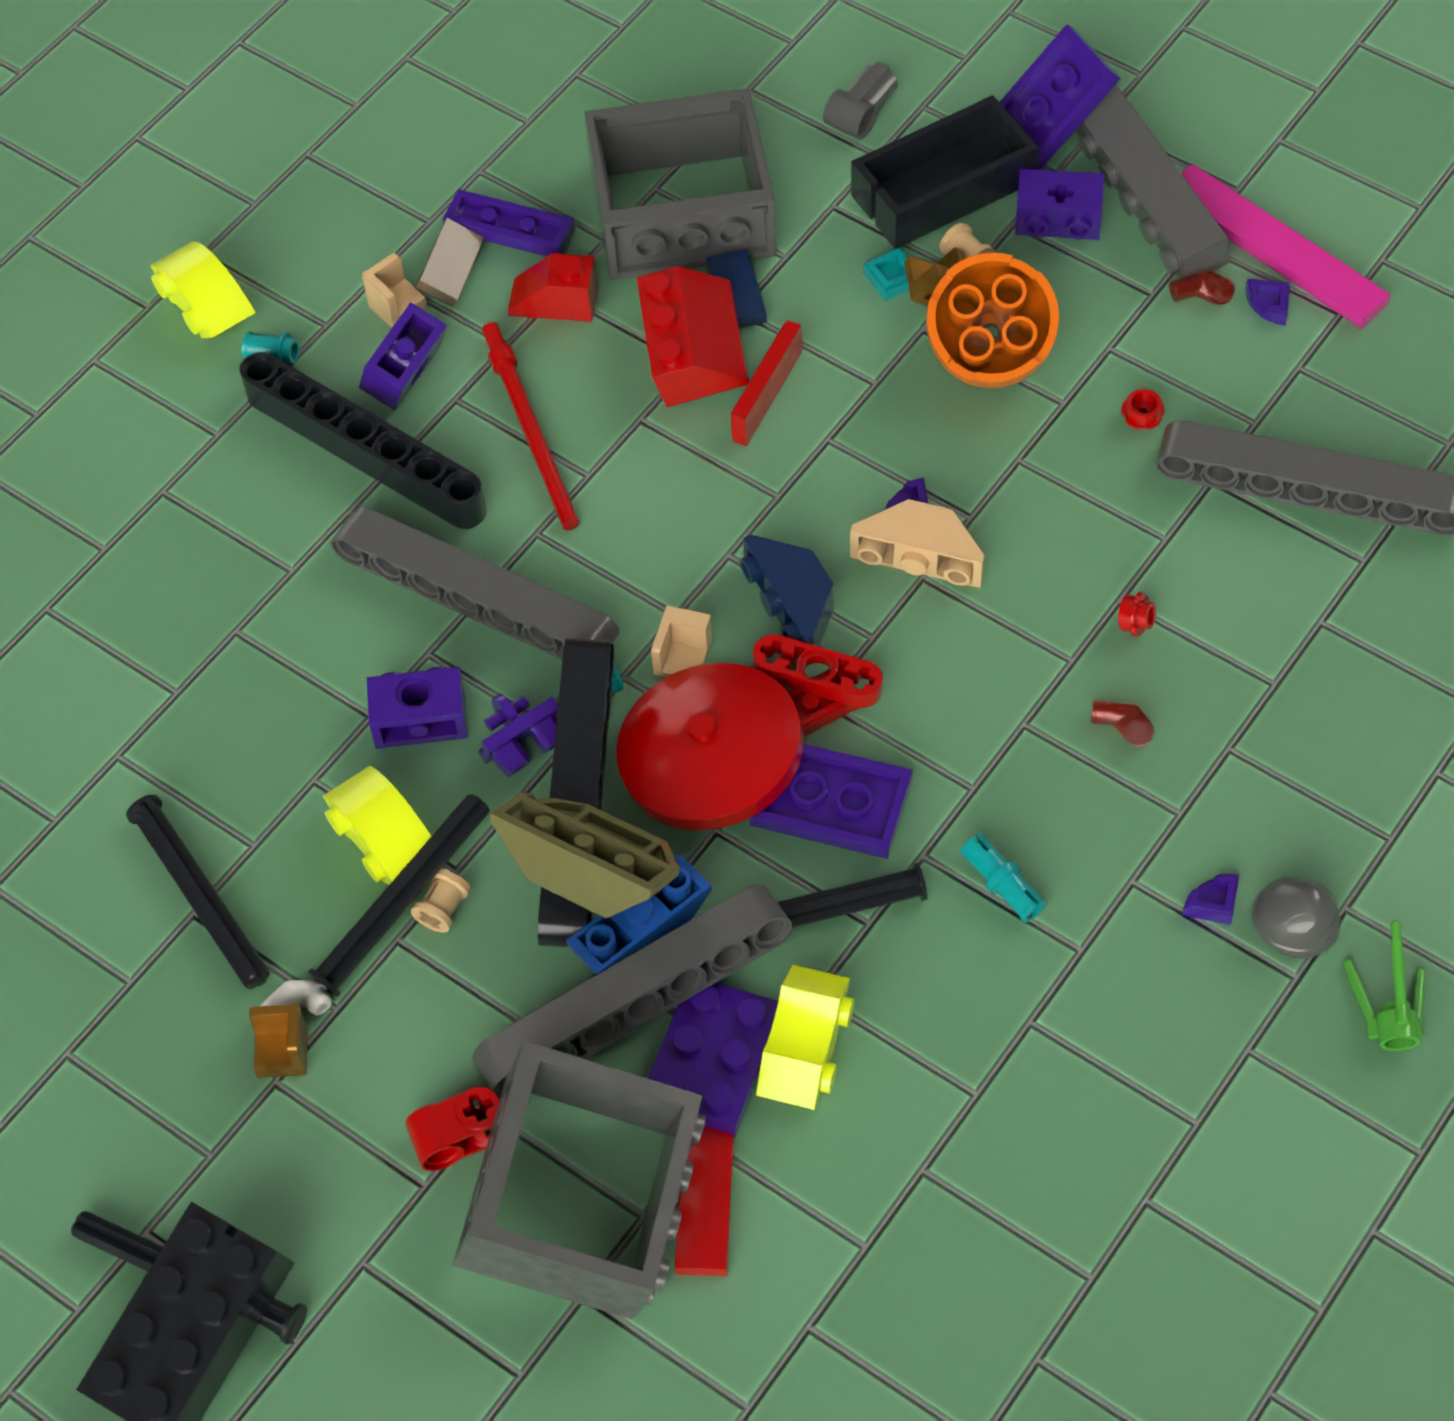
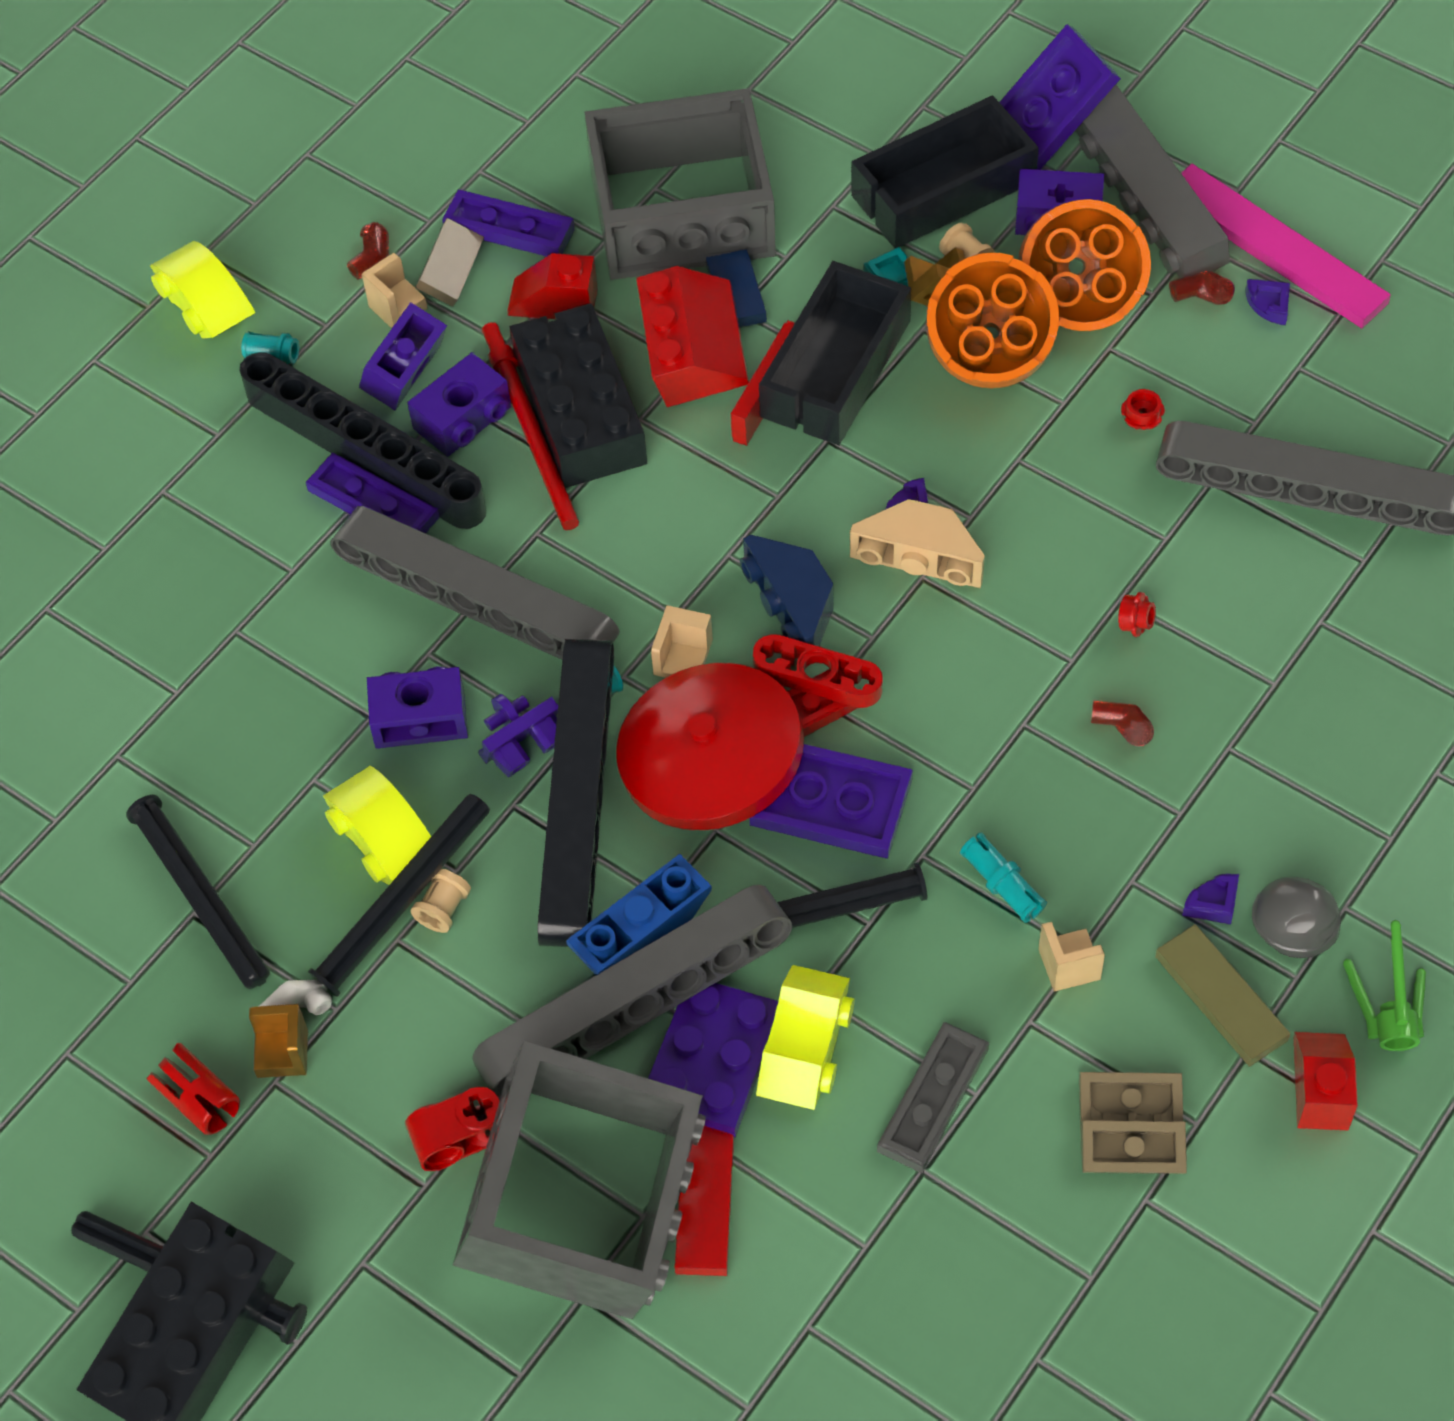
olive wedge [490,792,680,919] -> none
dark grey piece [823,61,897,139] -> none
none -> red arm [146,1043,240,1135]
none -> dark purple tile [306,452,439,534]
none -> clear red arm [347,222,389,280]
none -> dark purple brick [407,352,511,457]
none -> black piece [509,303,647,488]
none -> black piece [759,260,911,446]
none -> dark grey tile [877,1022,989,1174]
none -> orange cylinder [1018,199,1151,331]
none -> tan panel [1038,922,1105,992]
none -> dark tan slope [1079,1072,1187,1174]
none -> olive tile [1155,924,1291,1067]
none -> red slope [1293,1032,1358,1131]

